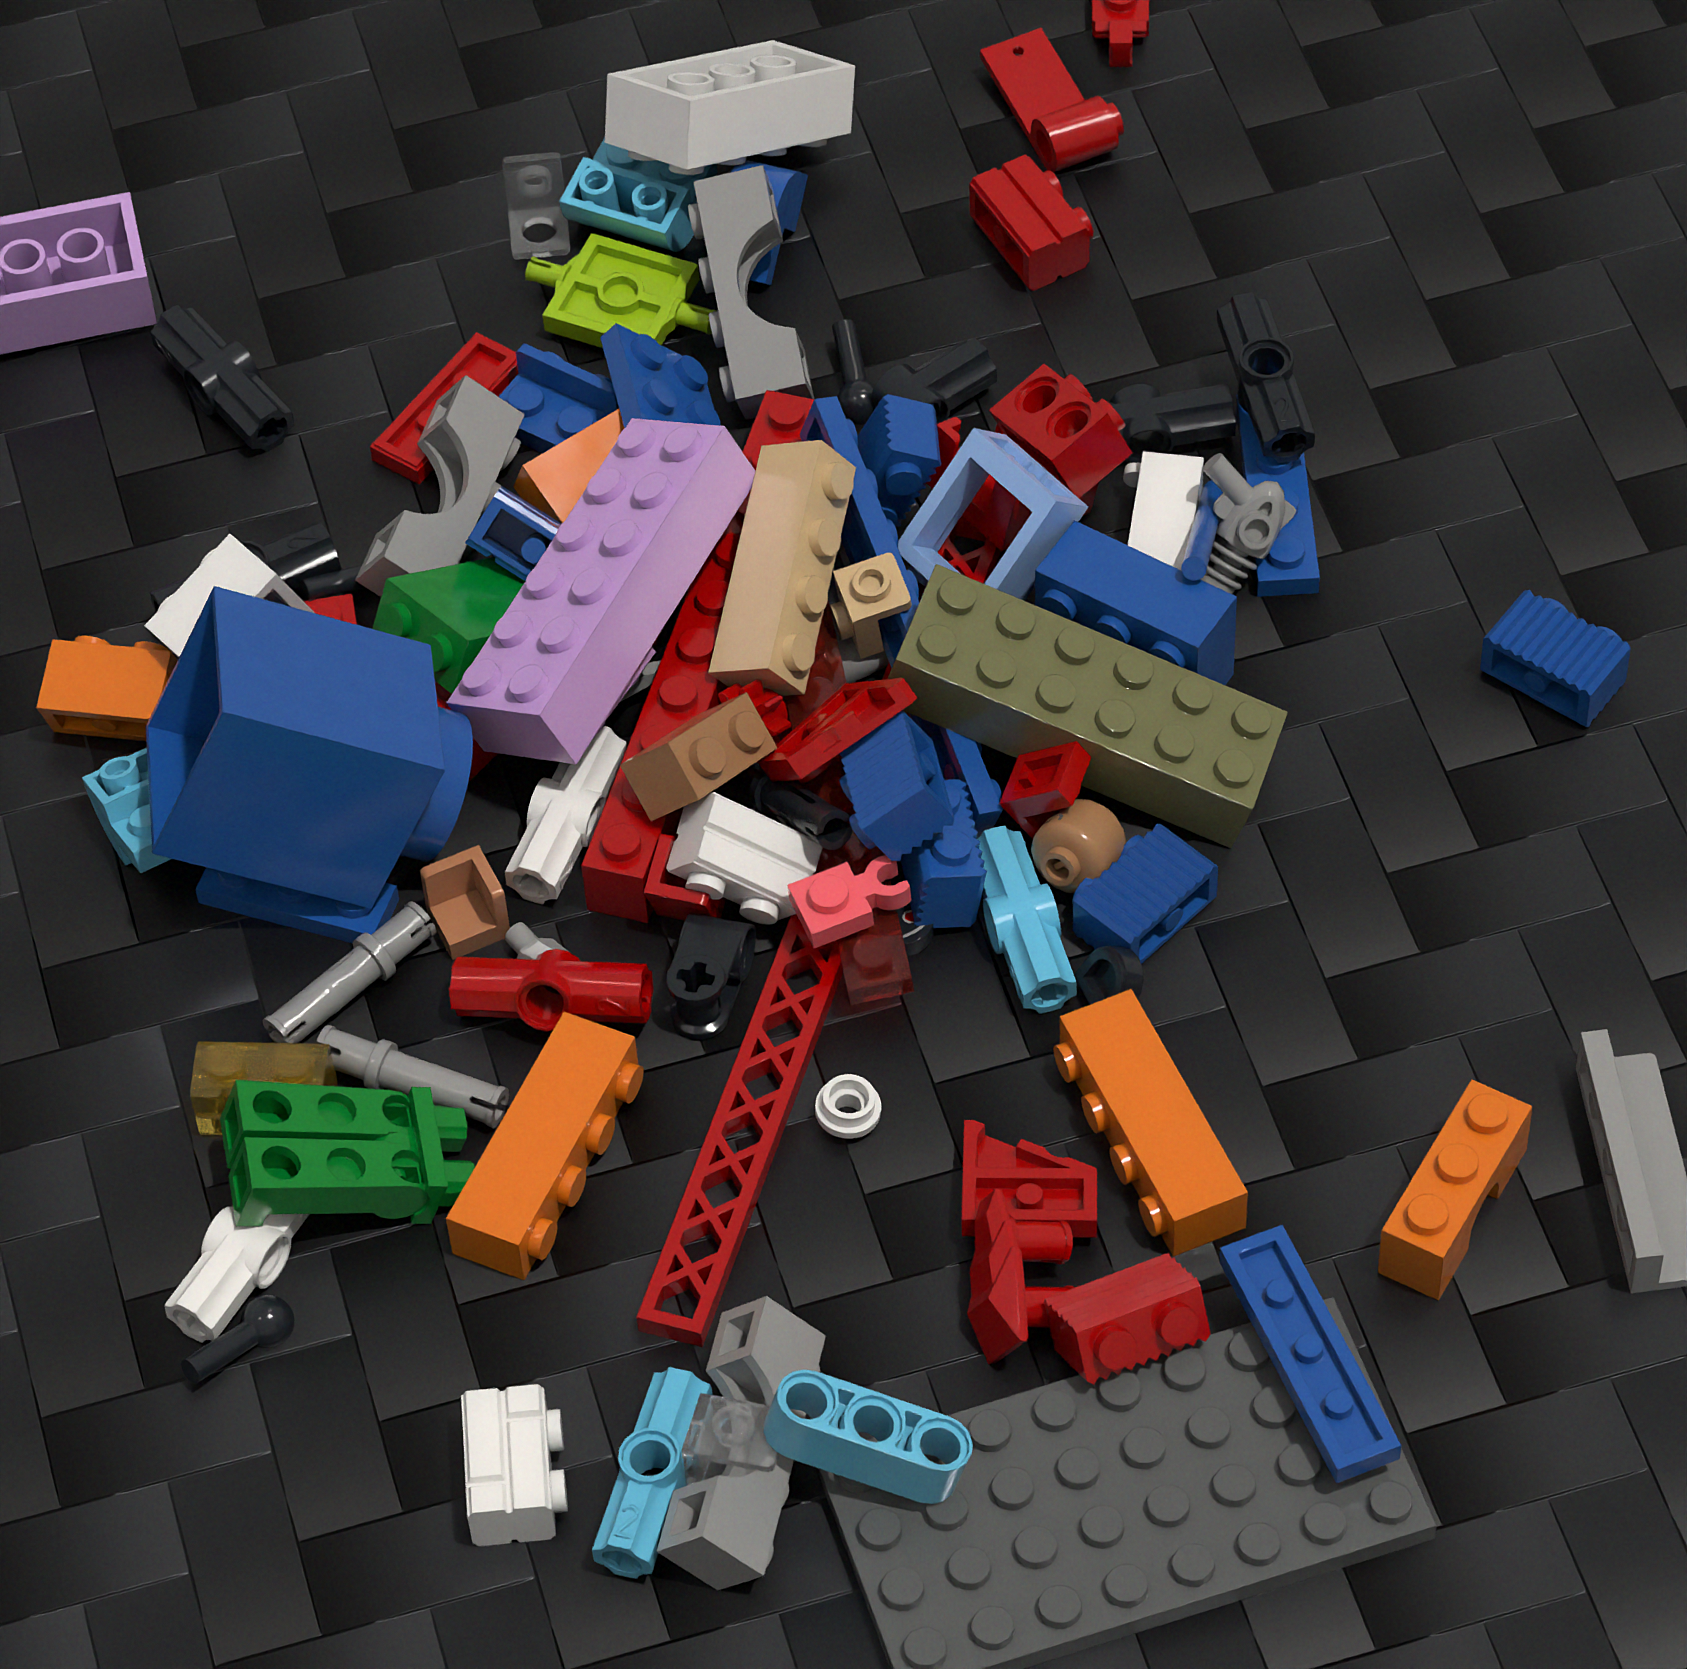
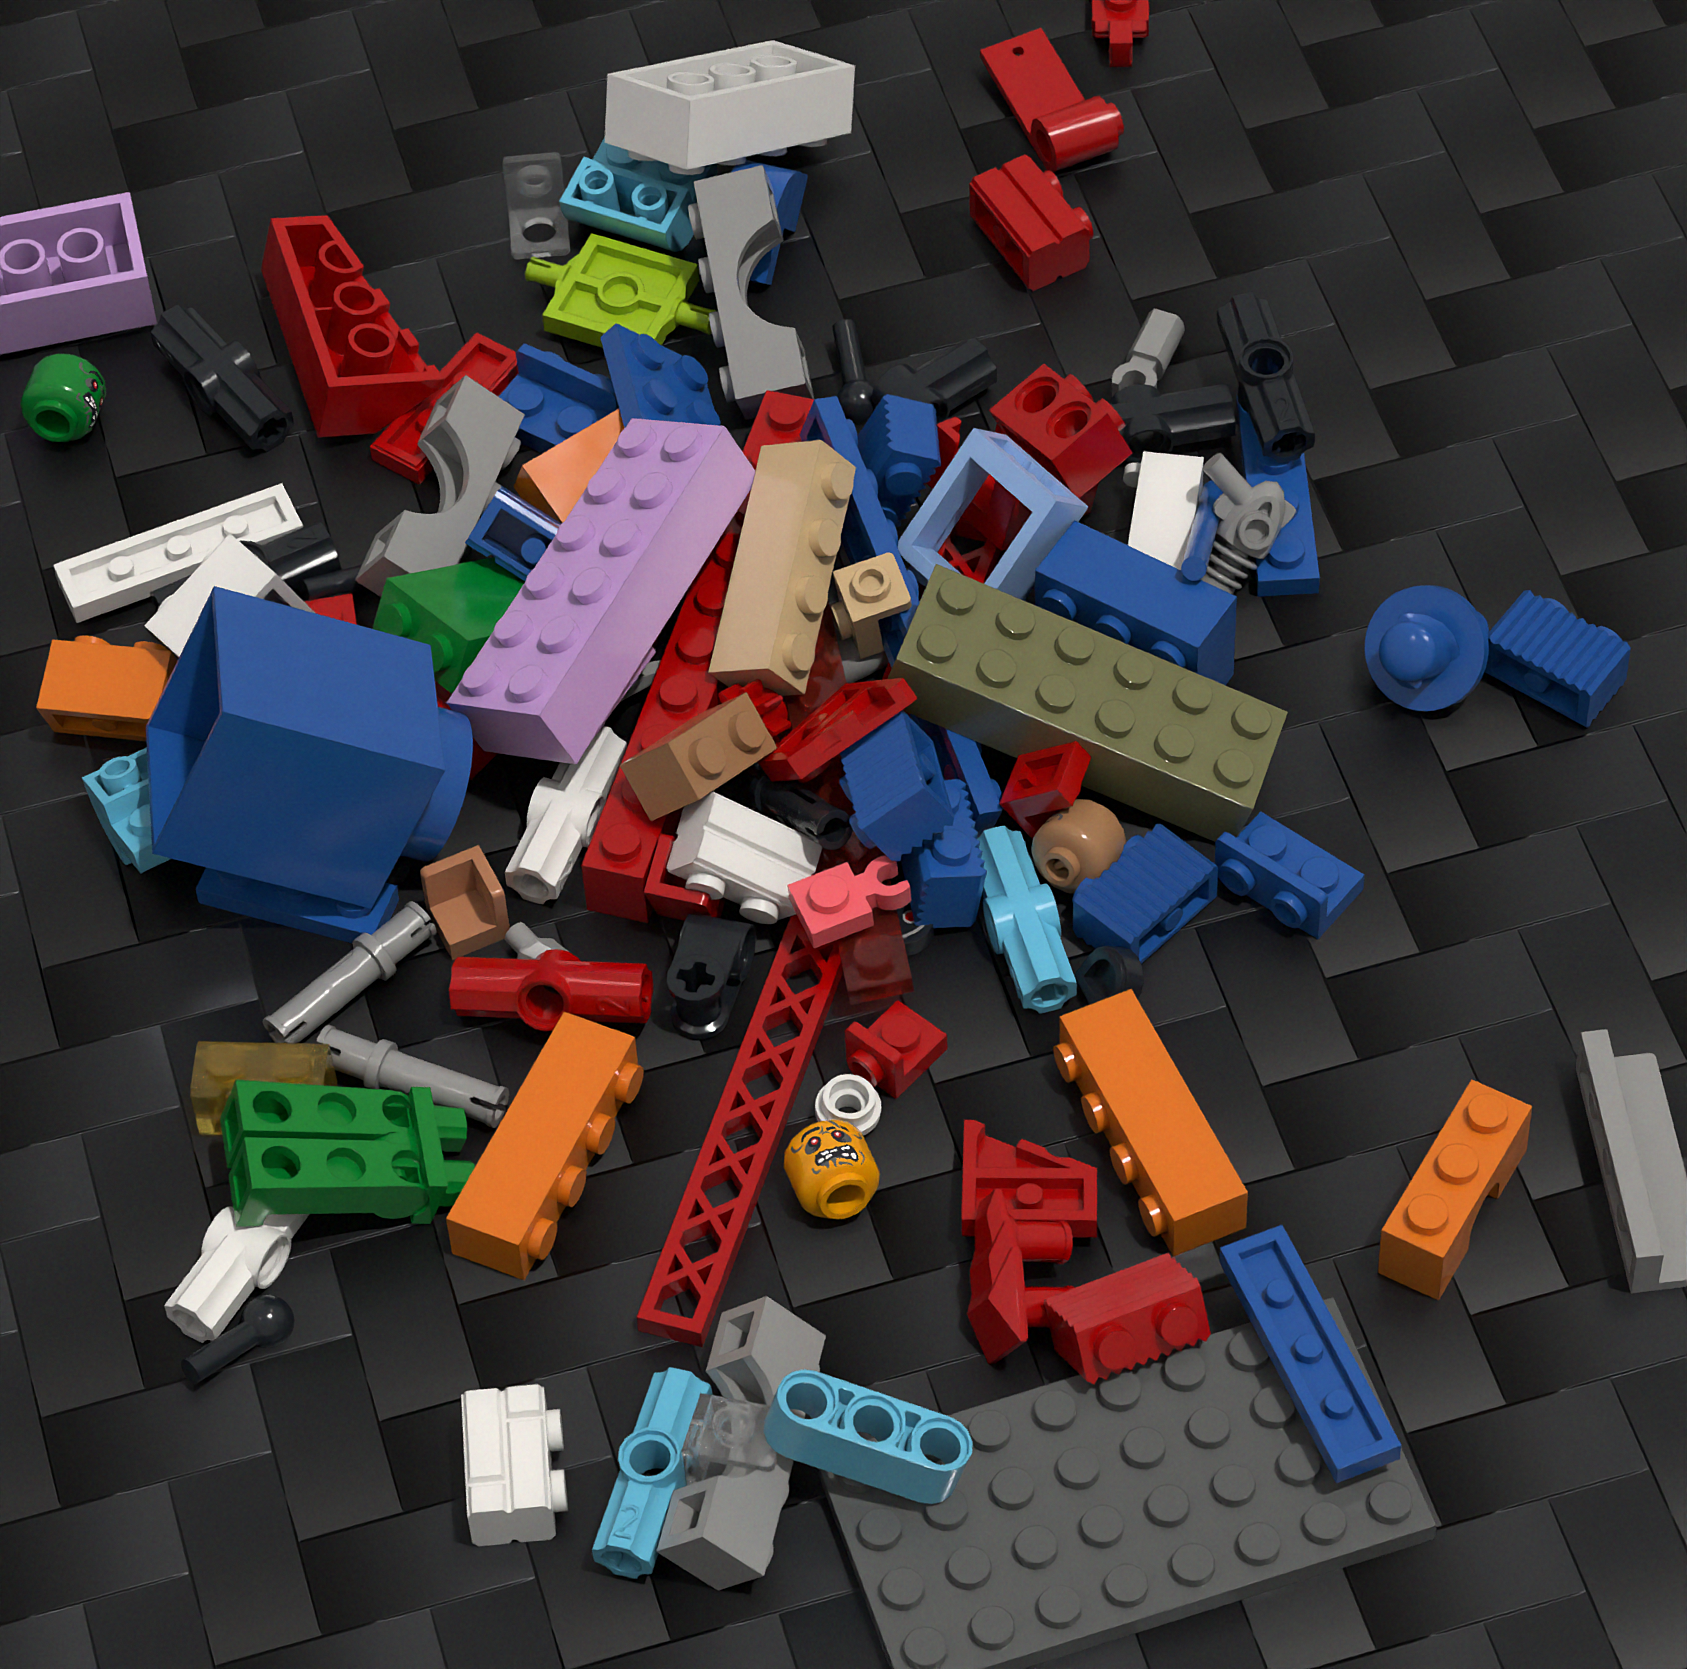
none -> green head [20,353,106,442]
none -> white plate [53,483,303,623]
none -> red wedge [261,215,444,437]
none -> light orange head [784,1120,880,1219]
none -> red bracket [845,1000,948,1099]
none -> light grey bar [1112,309,1185,397]
none -> blue bracket [1215,811,1365,939]
none -> blue plate [1365,585,1489,711]

